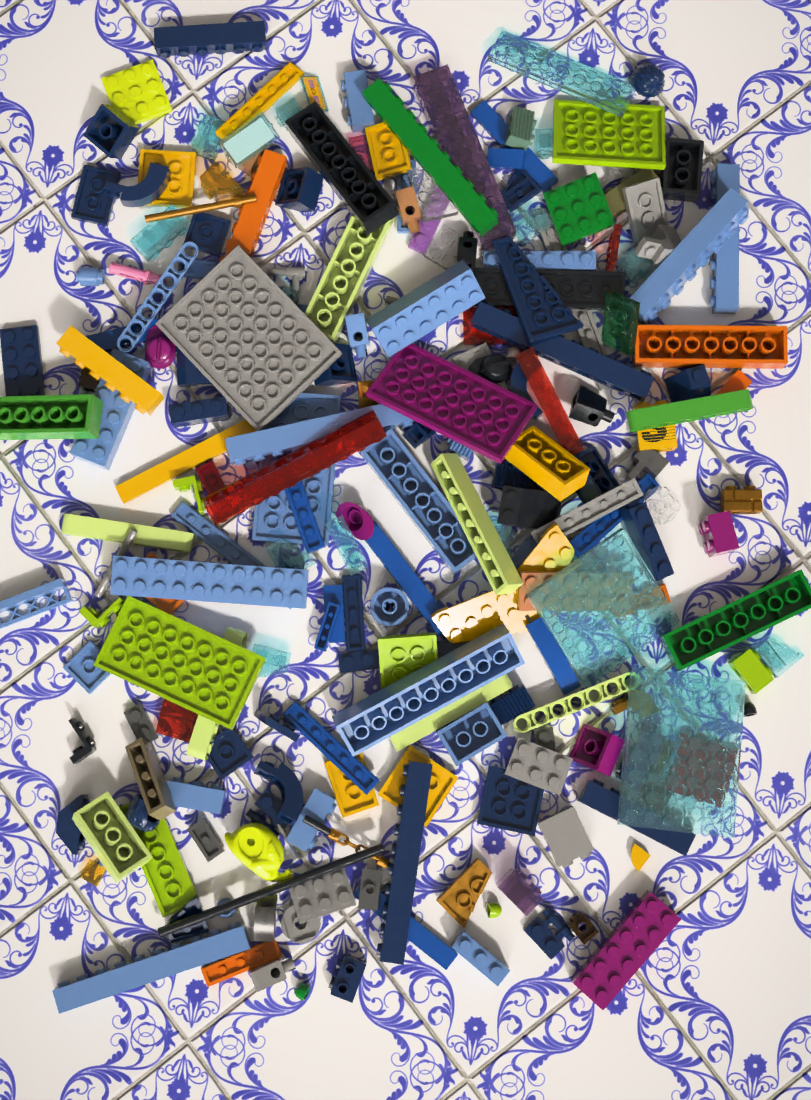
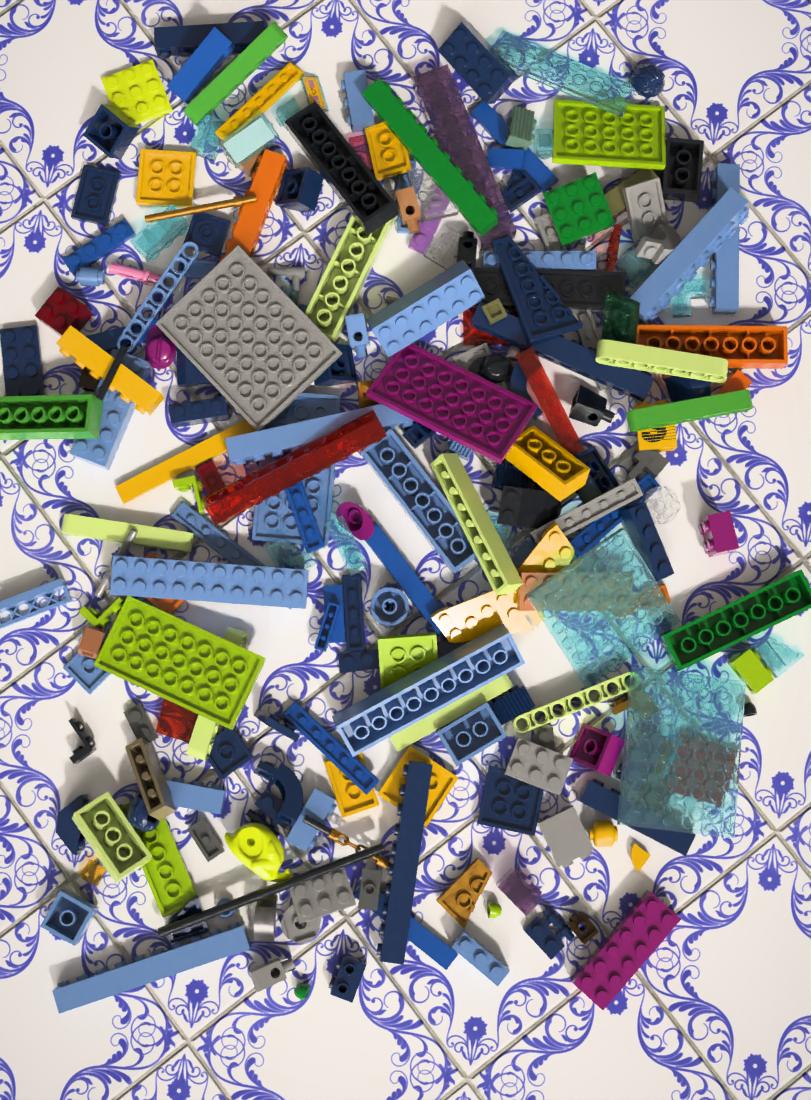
dark blue arch [104,163,171,207] -> none
clear yellow slope [199,162,244,202] -> none
orange tile [201,938,282,987] -> none
clear light blue wing [252,643,292,678] -> none
clear light blue wing [503,208,554,246] -> none
blue slope [525,617,581,696] -> none
pearl gold brick [720,486,763,514] -> none
none -> dark red brick [35,286,94,337]
none -> medium blue brick [40,888,99,946]
none -> blue plate [62,218,136,276]
none -> nougat brick [78,627,105,659]
none -> black bar [96,345,128,401]
none -> blue brick [167,27,235,104]
none -> bright green beam [183,22,288,126]
none -> dark blue brick [438,22,518,104]
none -> olive plate [481,298,507,325]
none -> yellow head [589,821,618,847]
none -> yellowish green beam [595,339,728,383]
none -> clear light blue plate [671,278,710,318]

